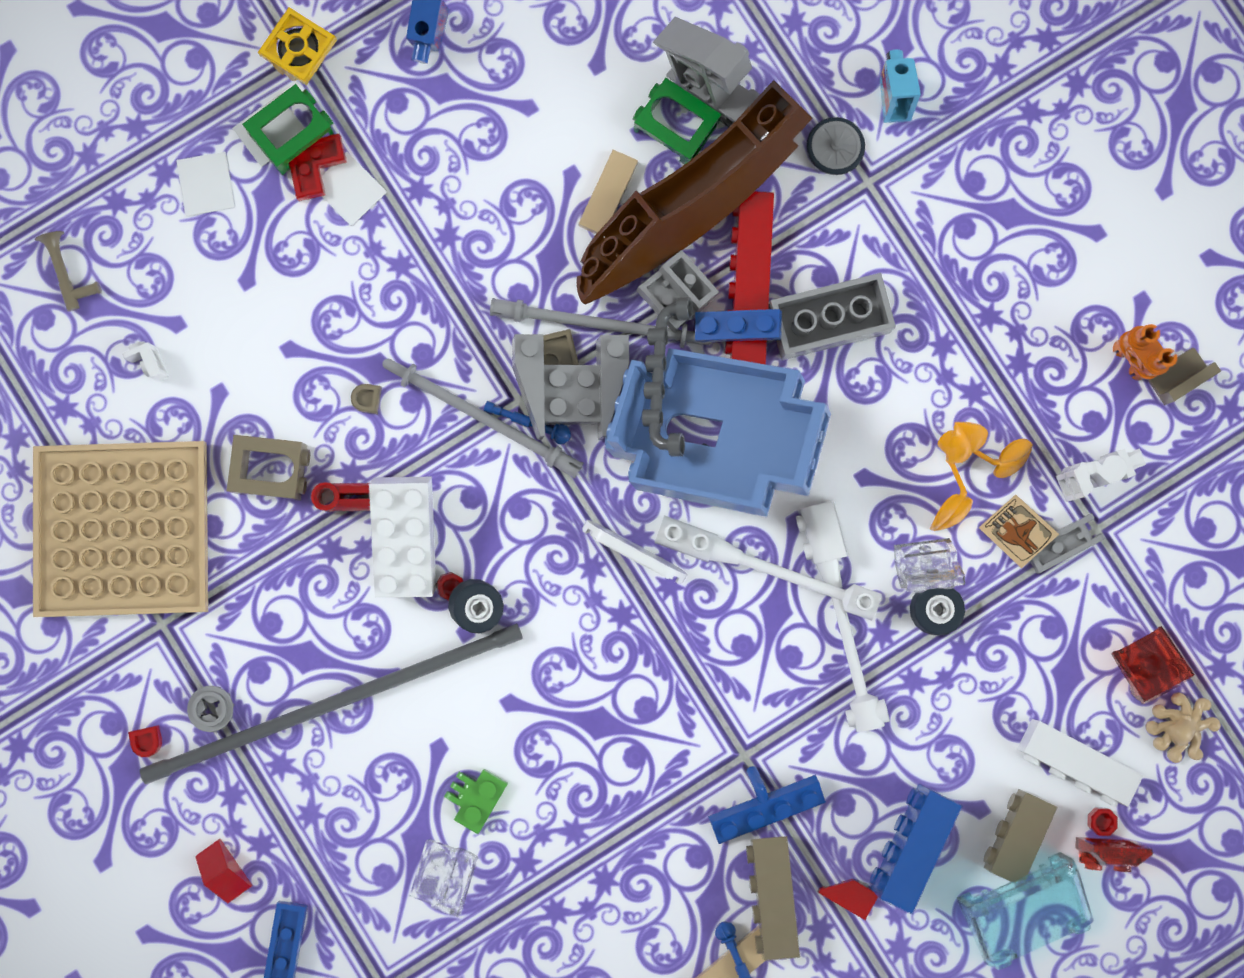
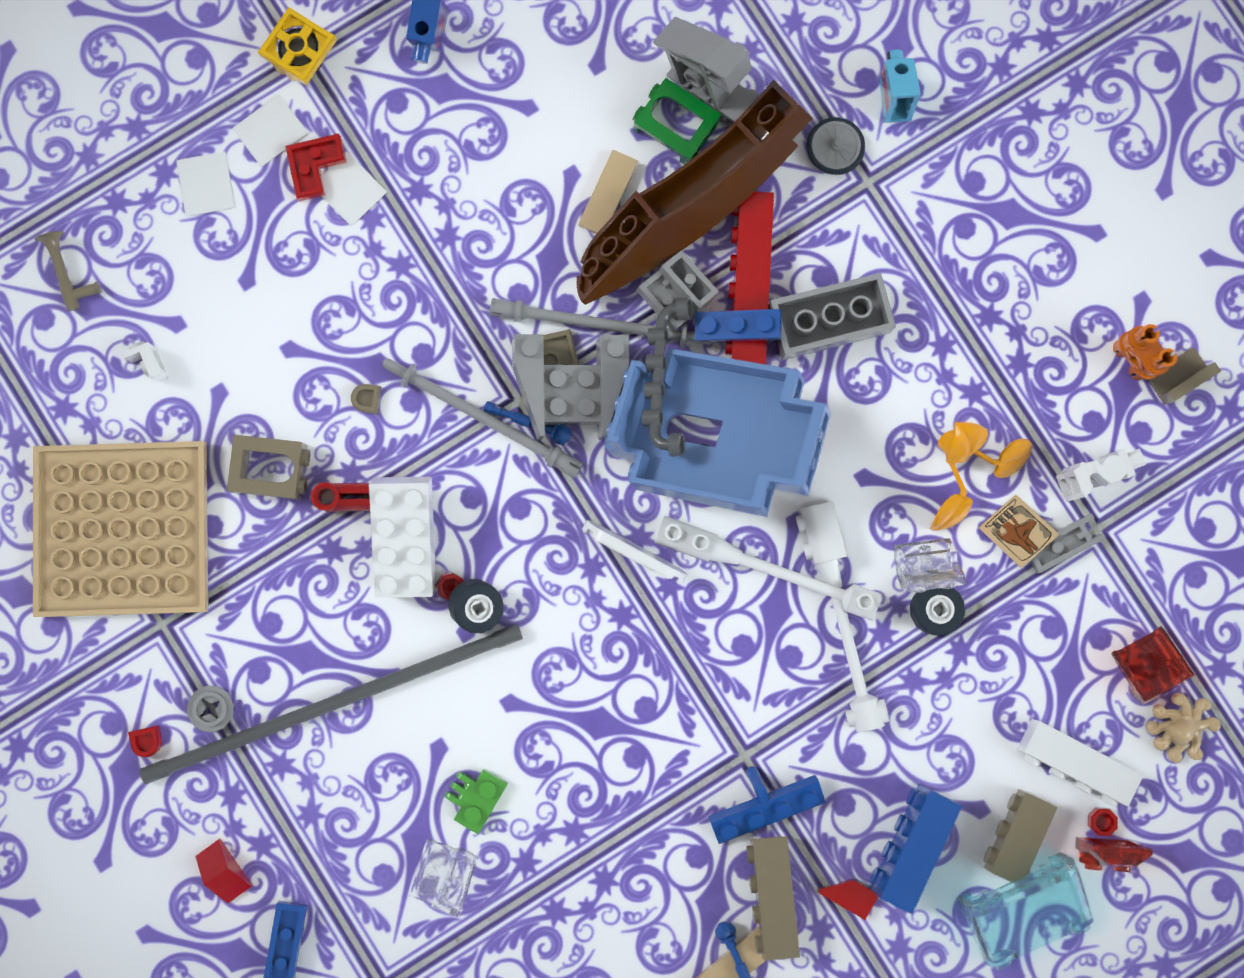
green panel [242,84,334,175] -> none

